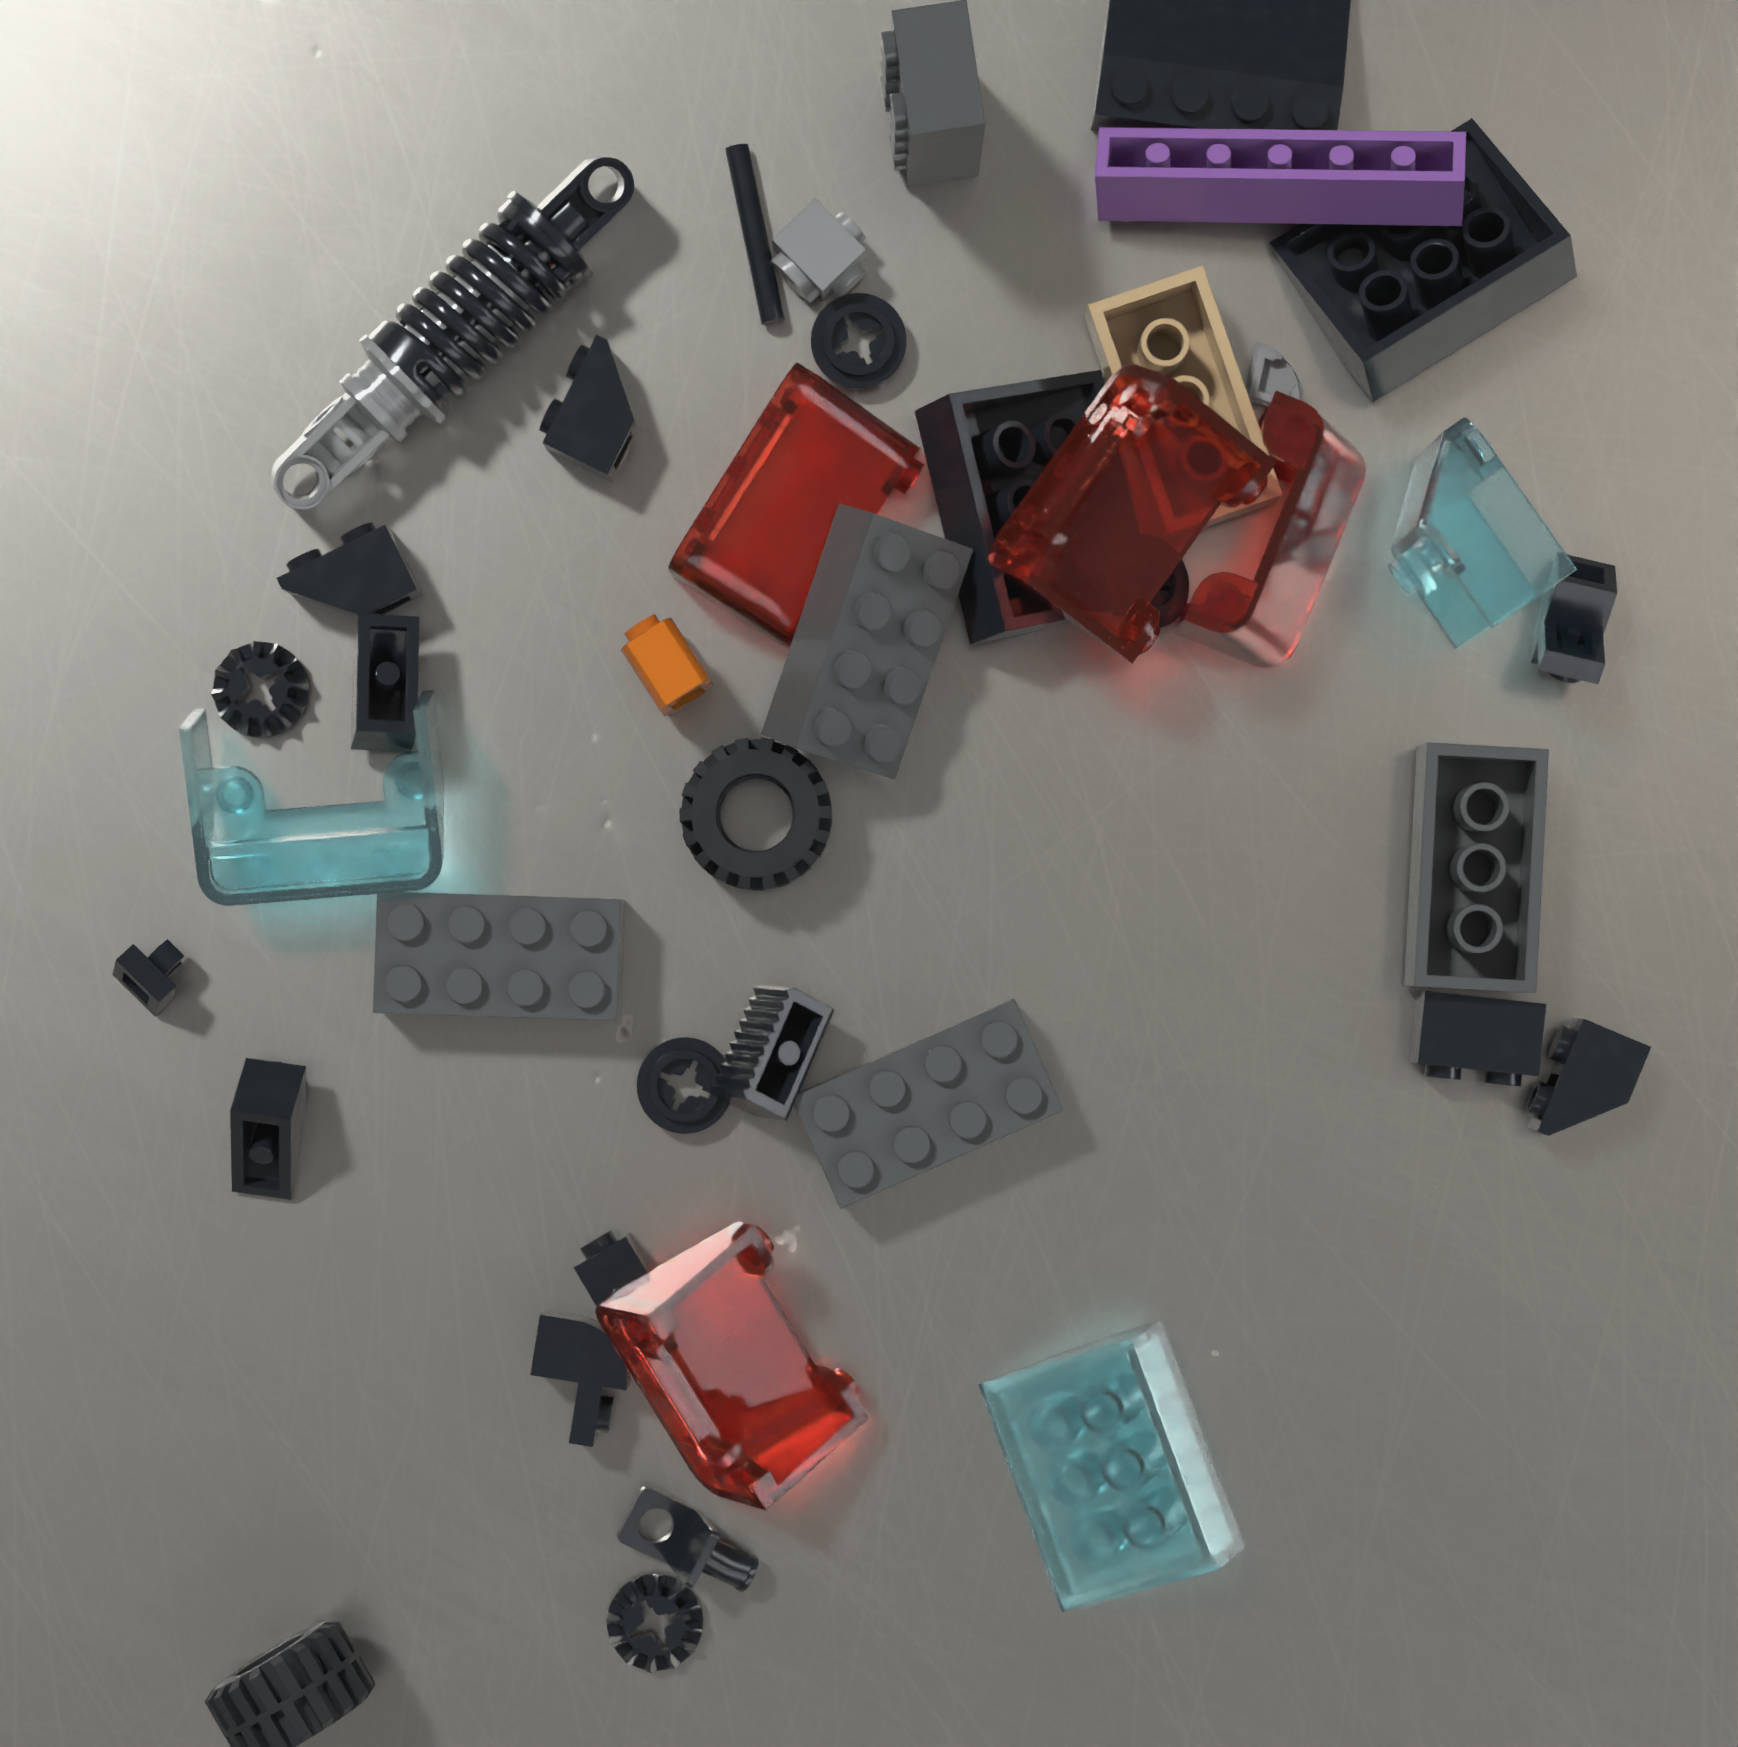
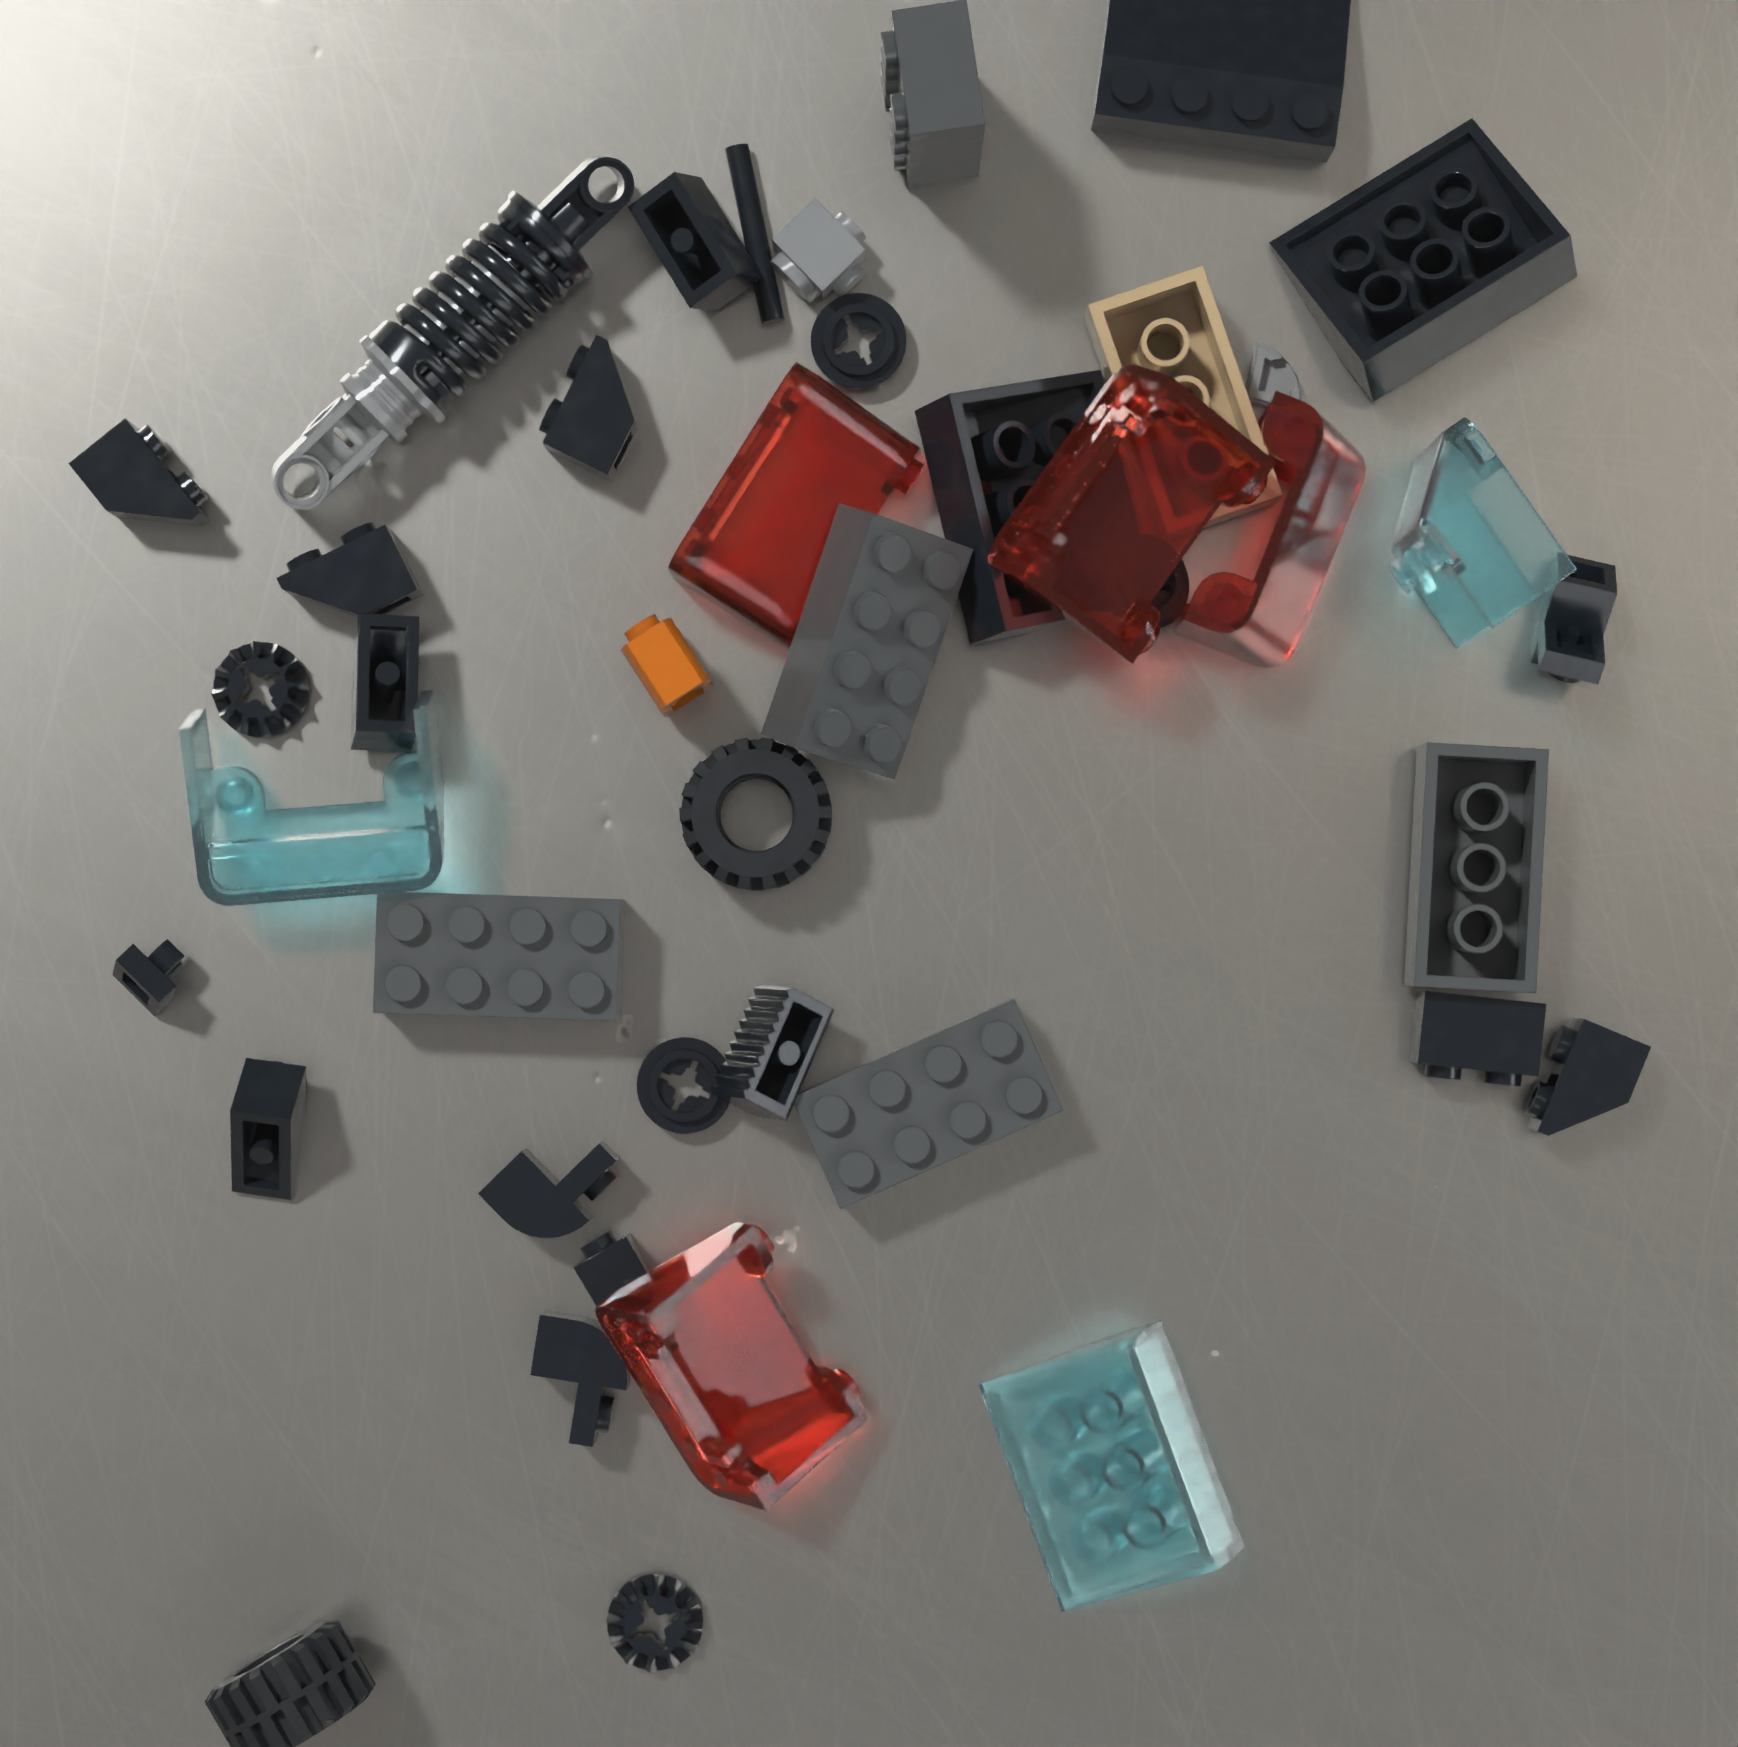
black bracket [617,1486,759,1592] -> none
medium lavender brick [1095,127,1466,226] -> none
none -> black slope [68,418,211,527]
none -> black brick [478,1141,620,1238]
none -> black brick [628,172,763,311]

